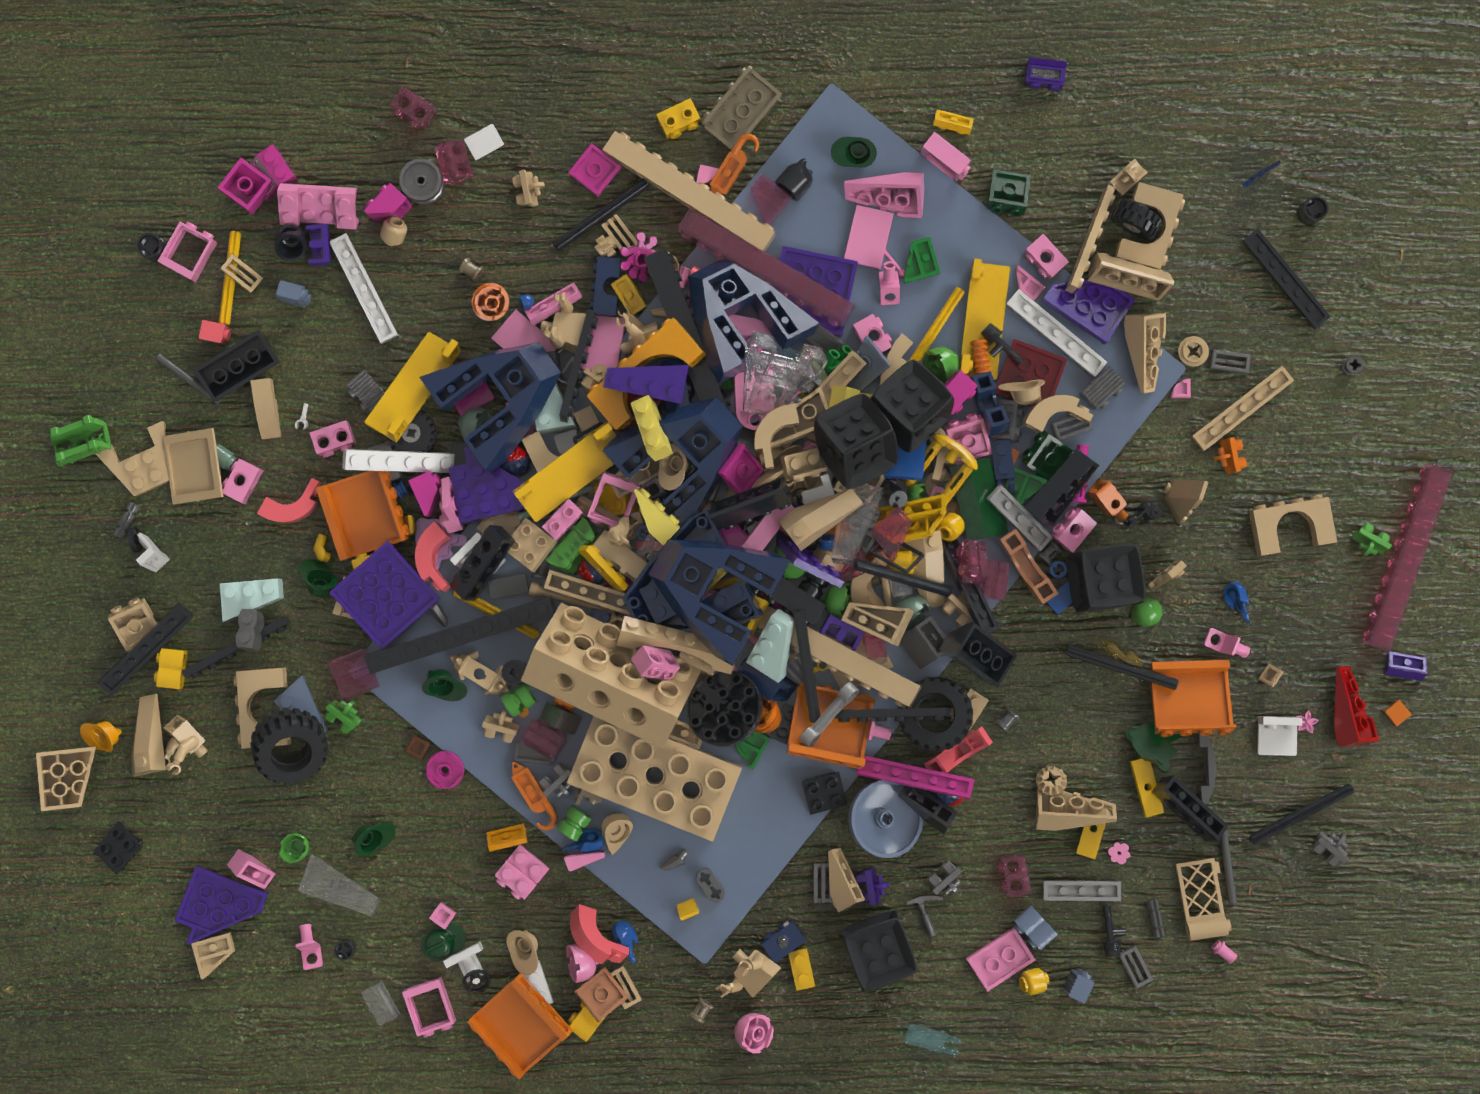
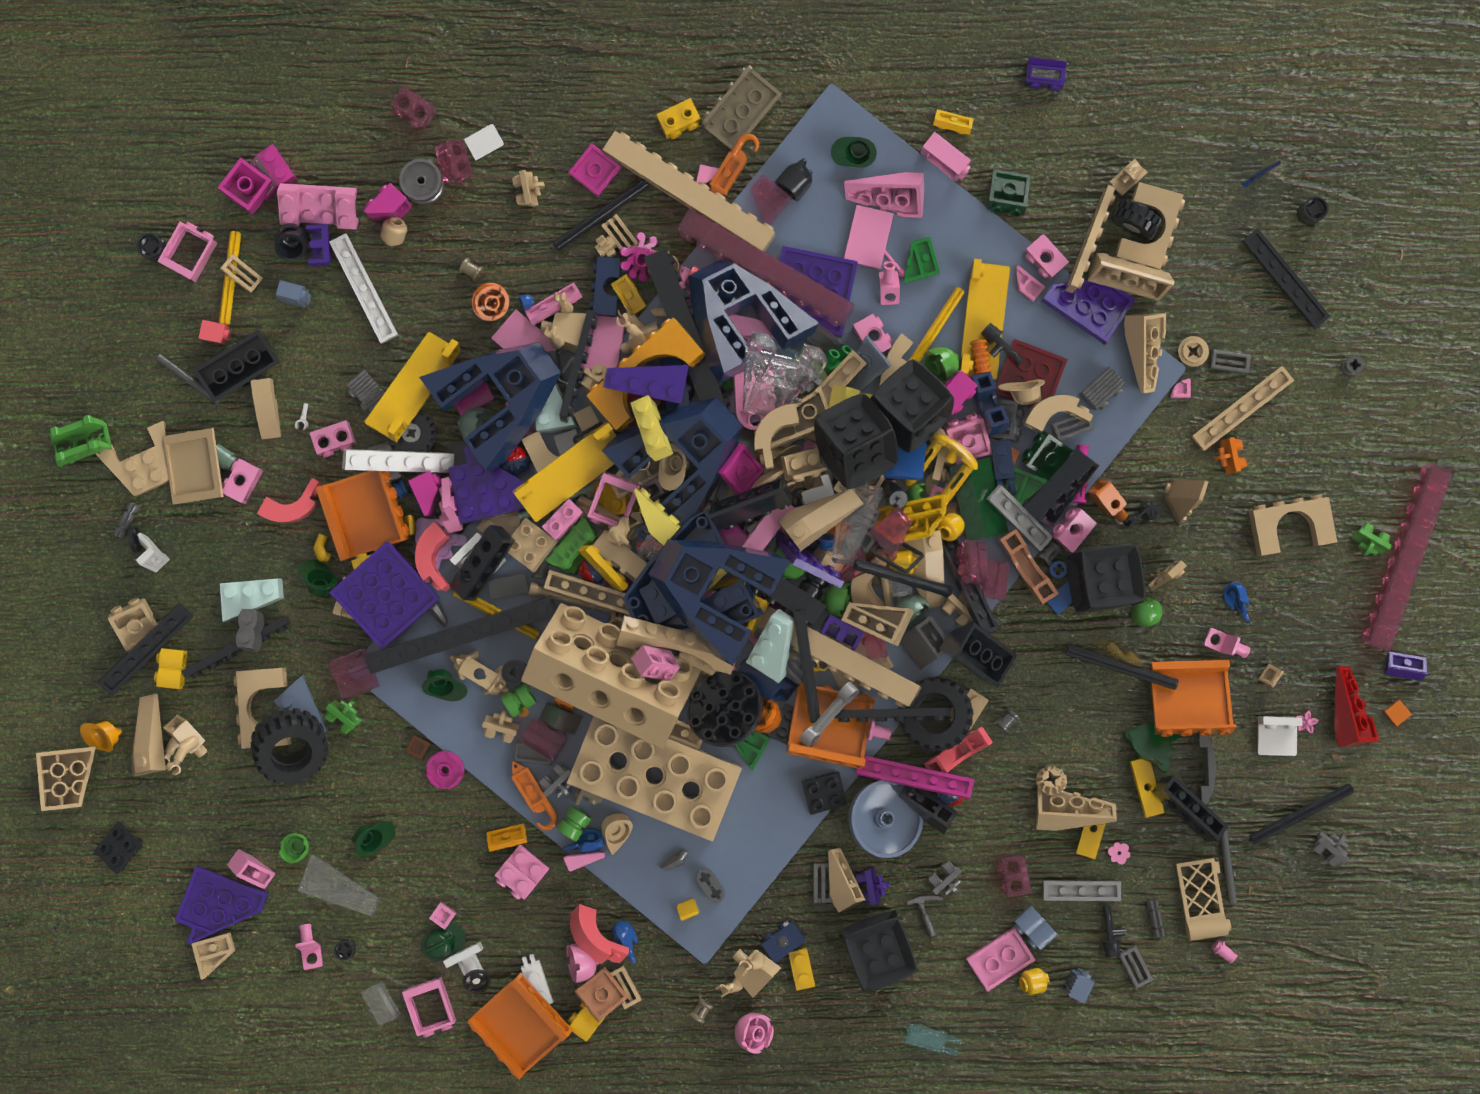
tan piece [506,930,538,975] -> none
white plate [1006,289,1107,377] -> none

